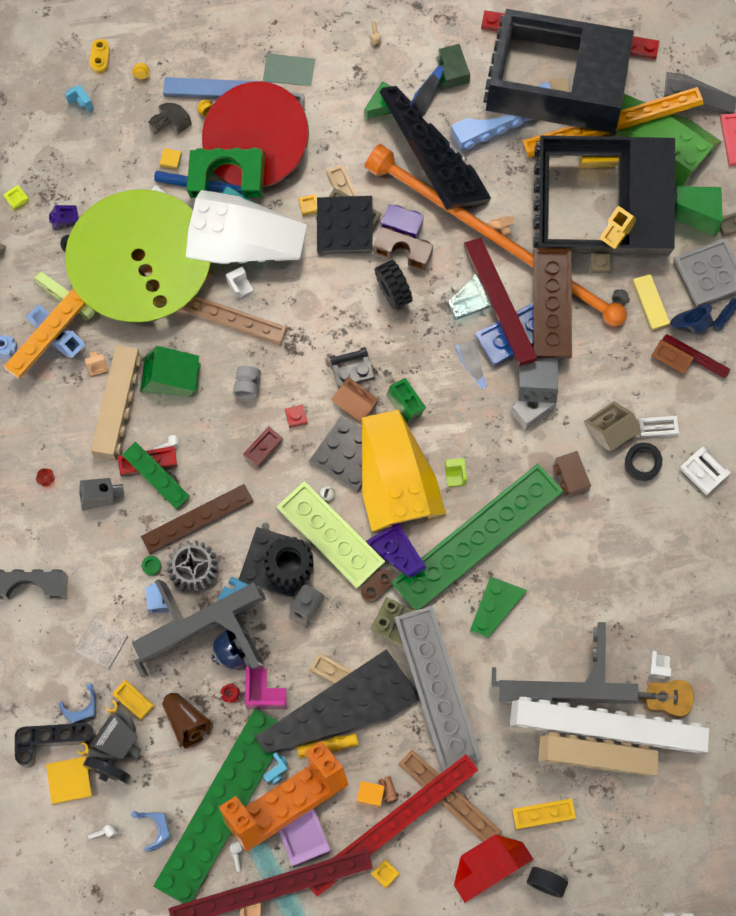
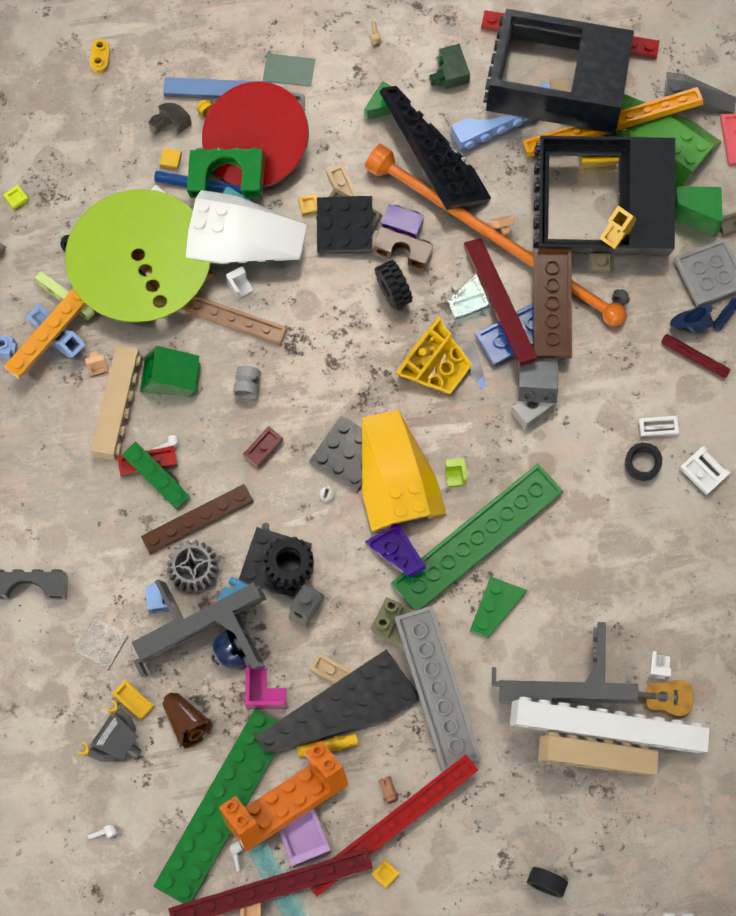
black beam [14,723,96,768] -> none
clear red plate [36,468,55,487] -> none
yellow tile [46,756,93,805] -> none
dark purple bracket [49,205,79,230] -> none
medium blue helmet [58,683,96,724] -> none
medium azure bracket [65,84,94,112] -> none
dark grey torso [79,478,124,510] -> none
black wheel [83,757,131,785] -> none
medium blue helmet [131,811,171,852] -> none
yellow plate [132,62,150,79] -> none
green tile [141,556,162,576] -> none
red plate [220,683,240,703] -> none
medium azure bracket [263,752,289,785] -> none
yellowish green plate [277,481,385,589] -> none
plate [285,404,308,428] -> none
plate [329,347,375,389] -> none
nougat panel [331,377,378,422] -> none
light orange panel [357,781,384,808] -> none
reddish brown plate [361,569,394,603] -> none
green hinge [386,378,426,424] -> none
medium nougat tile [398,750,502,842] -> none
black sticker [410,66,444,115] -> none
red wedge [454,834,534,903] -> none
yellow plate [512,798,576,830] -> none
reddish brown brick [553,451,591,498] -> none
dark tan slope [584,401,641,452] -> none
light yellow tile [632,274,670,331] -> none
dark orange plate [651,340,694,375] -> none
none -> yellow wedge [395,316,472,395]

